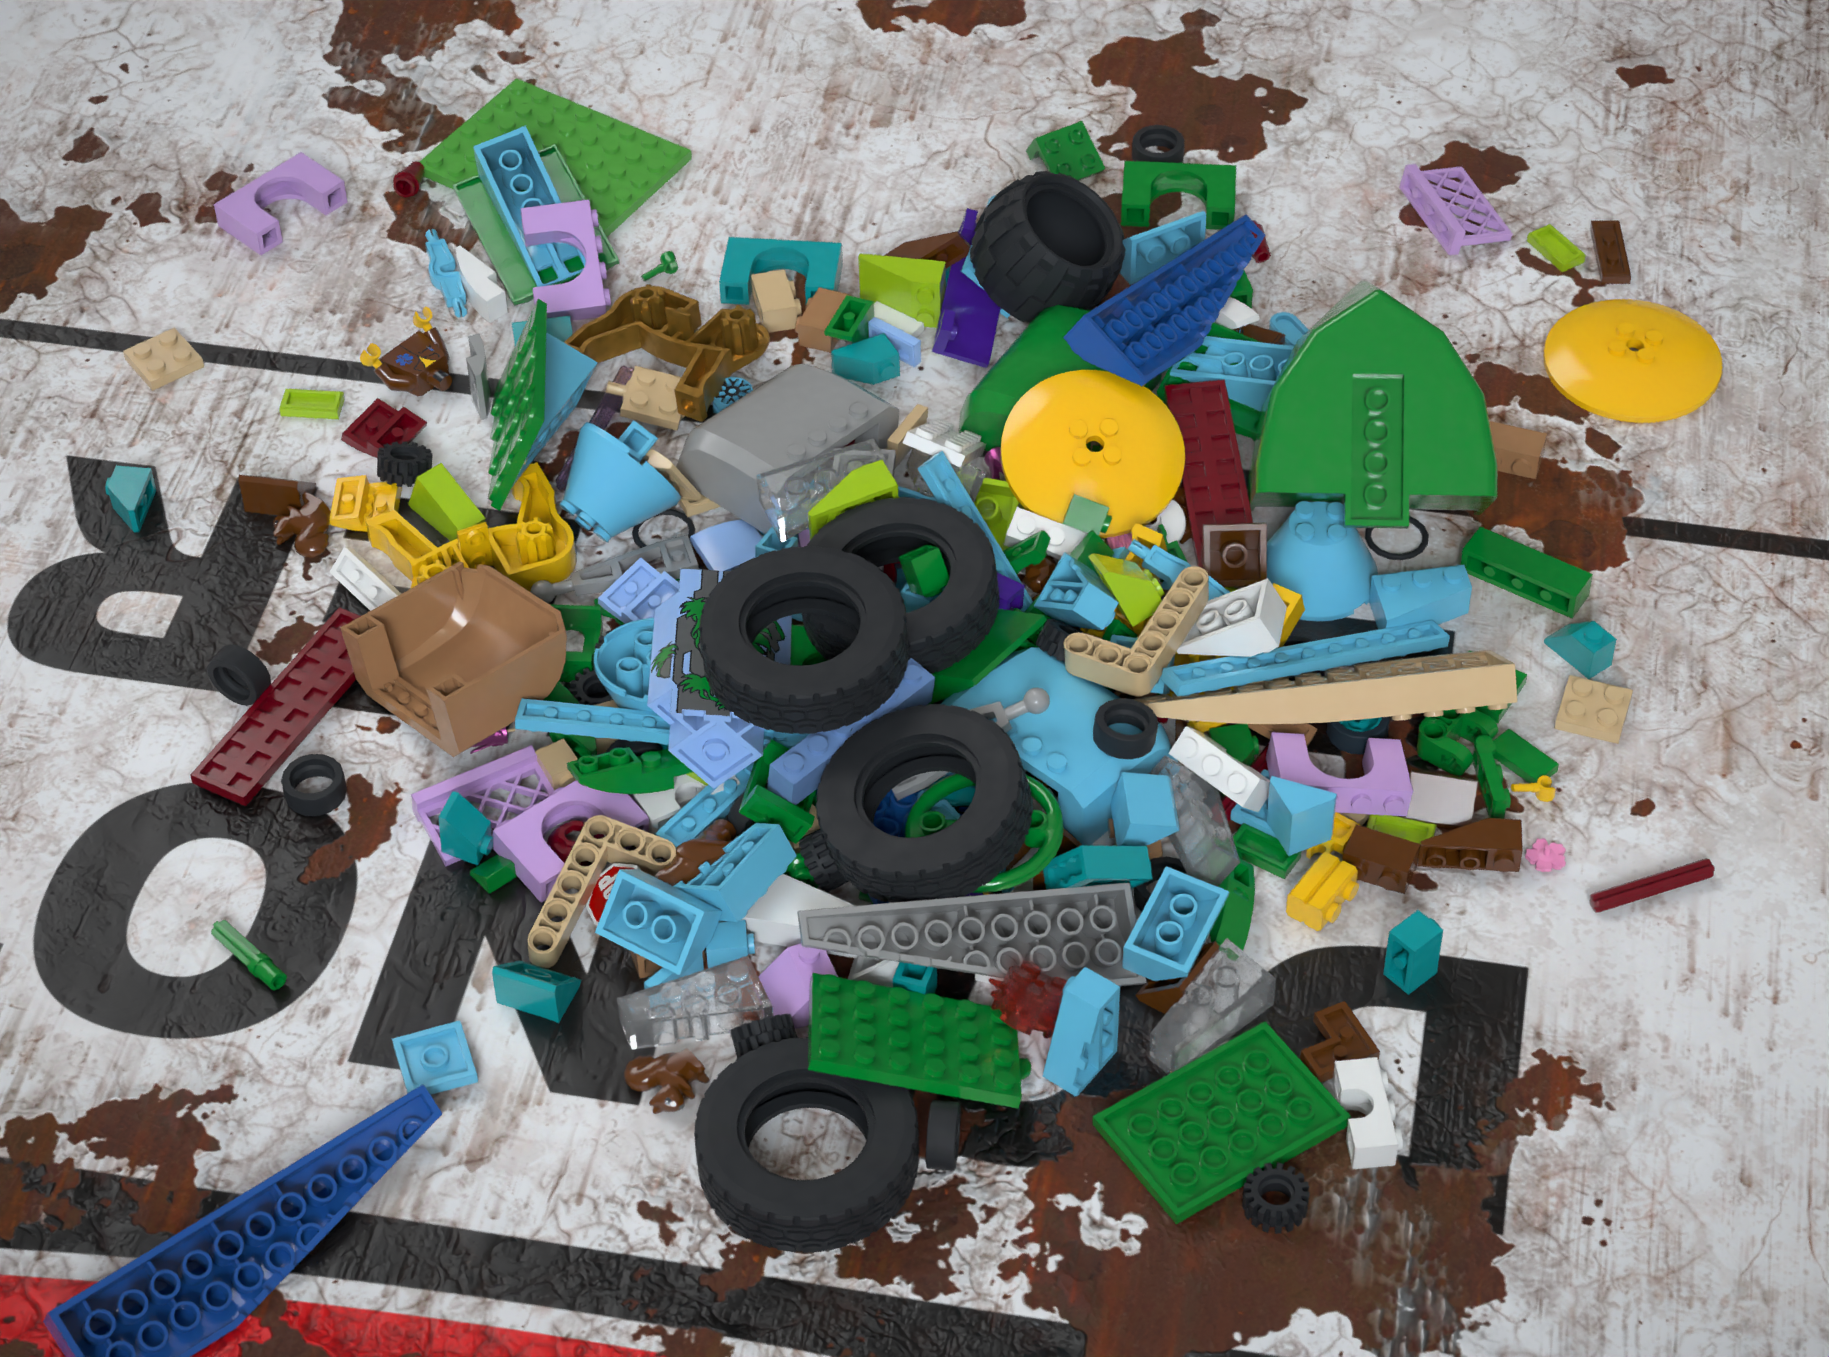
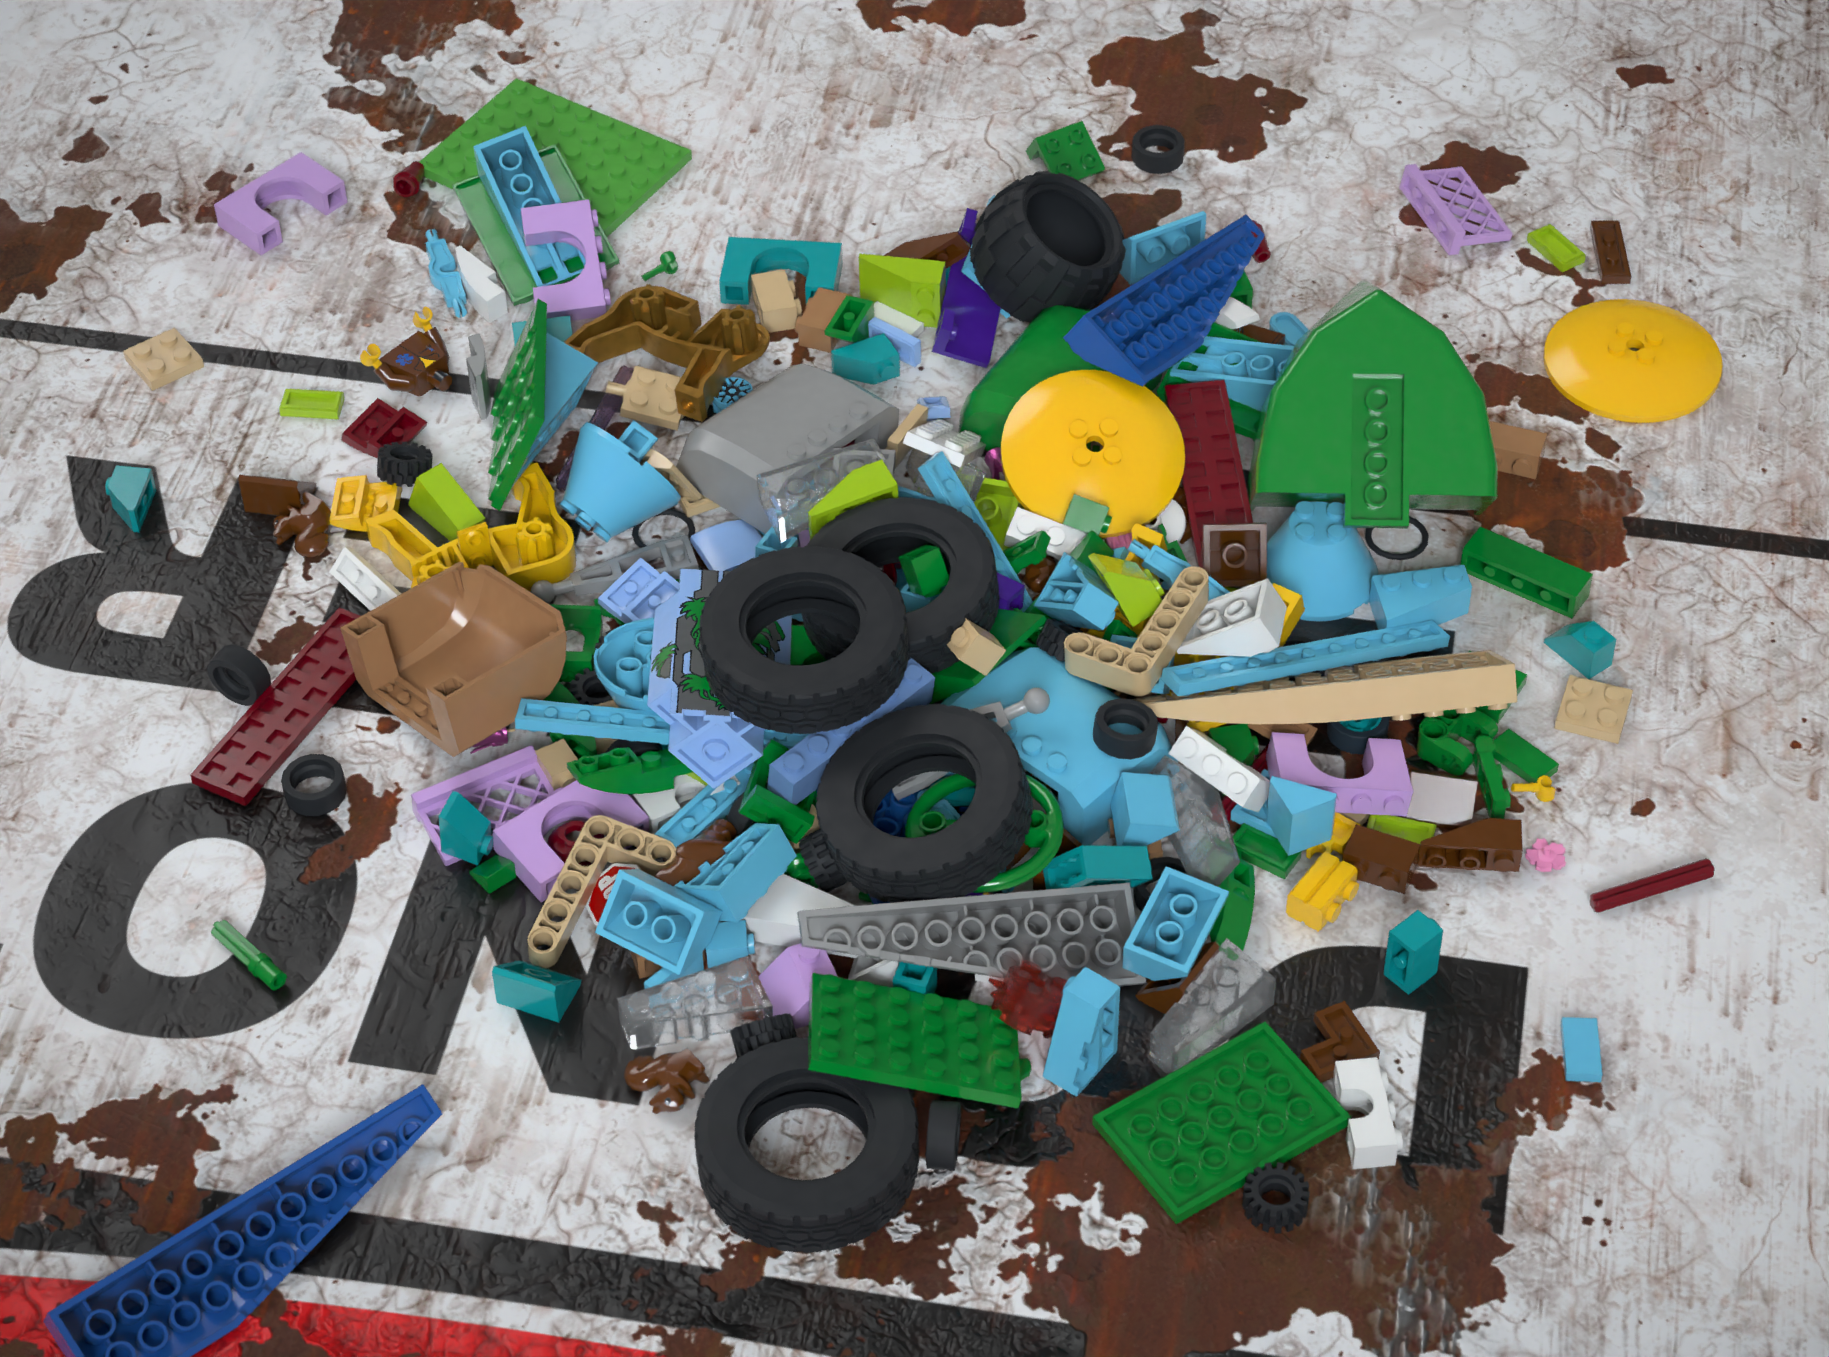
medium azure plate [392,1020,478,1095] -> none
green arch [1121,161,1236,230] -> none
none -> light blue plate [917,396,950,421]
none -> tan brick [946,619,1006,676]
none -> medium azure tile [1560,1017,1602,1082]

